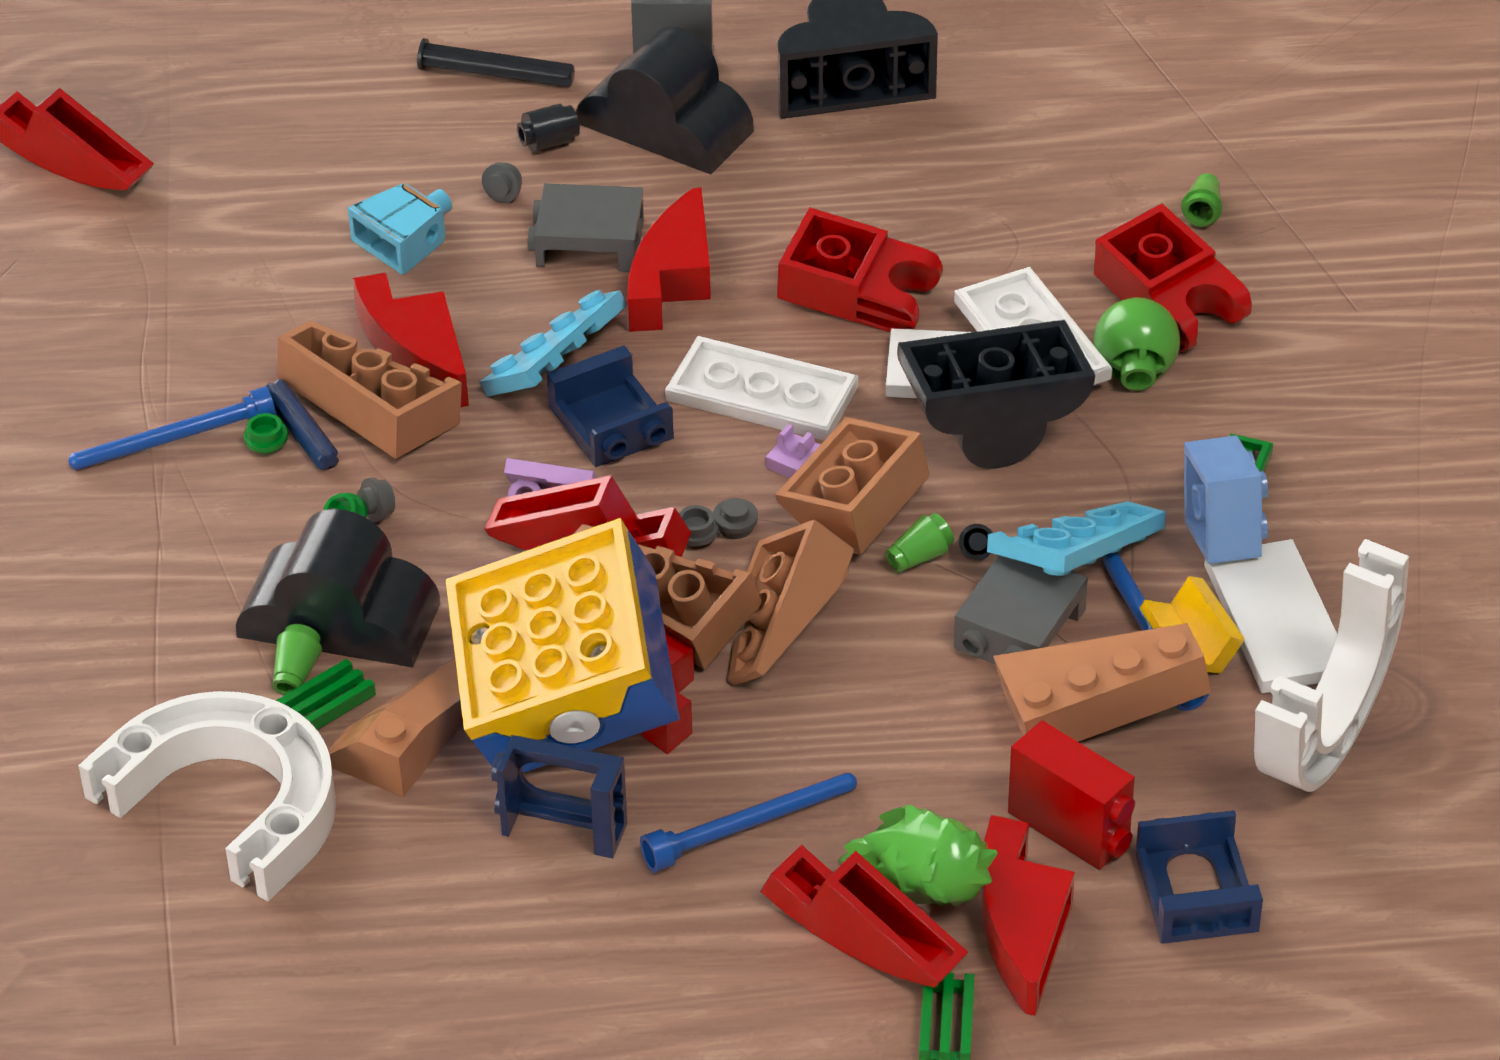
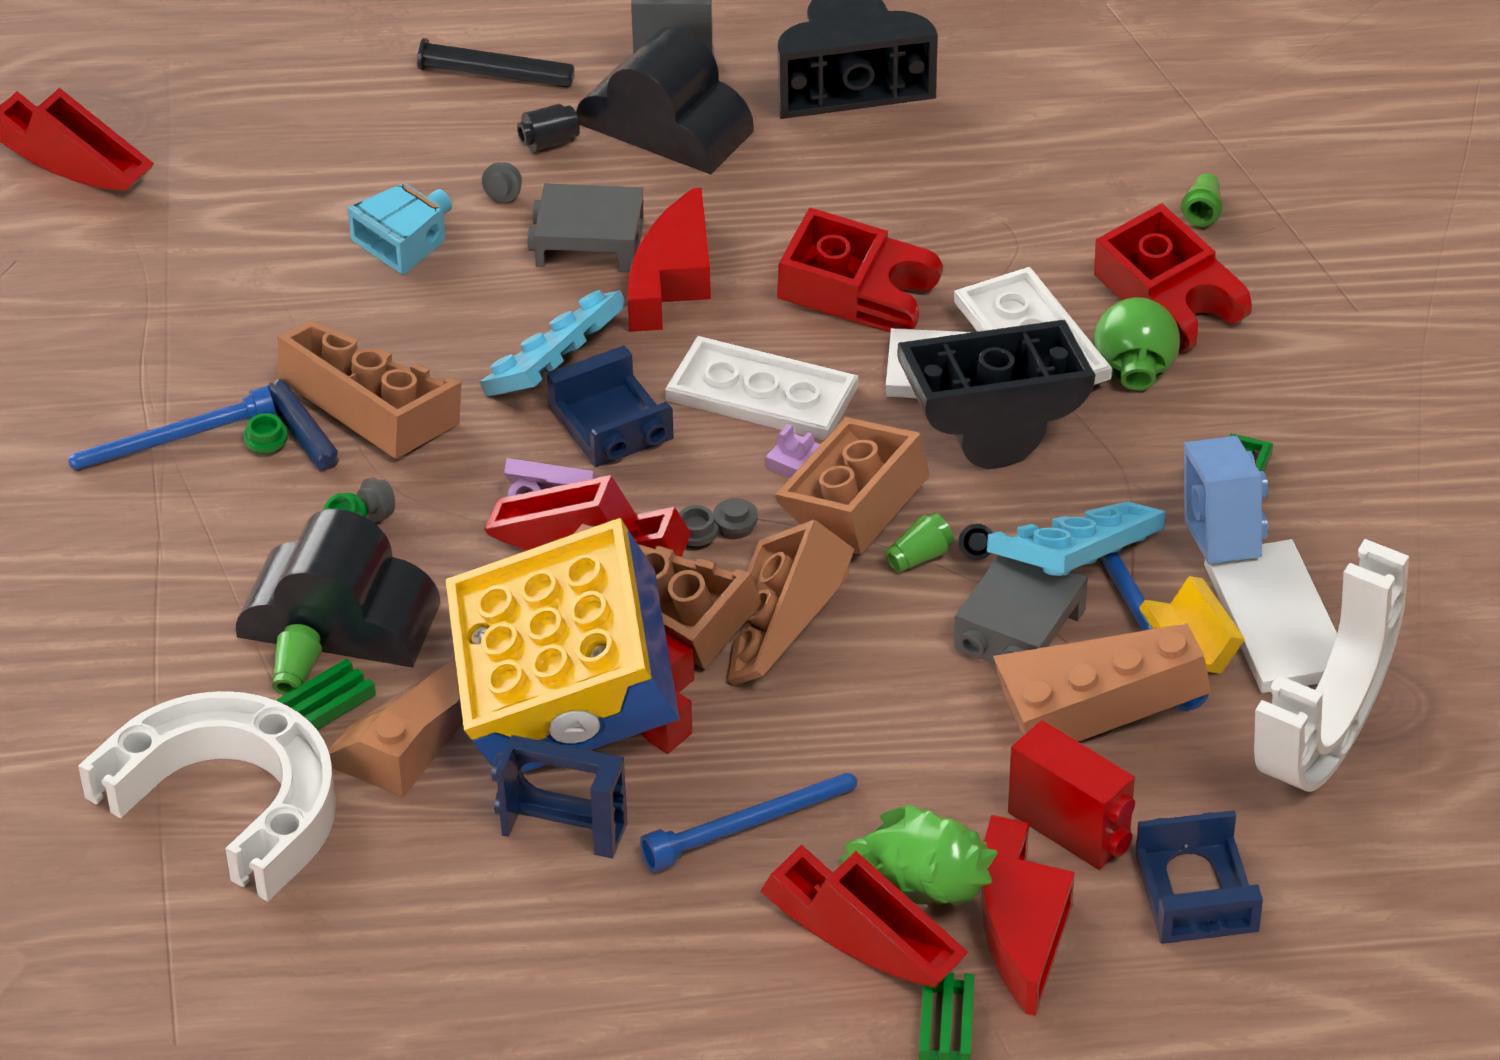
red slope [353,273,469,407] -> none

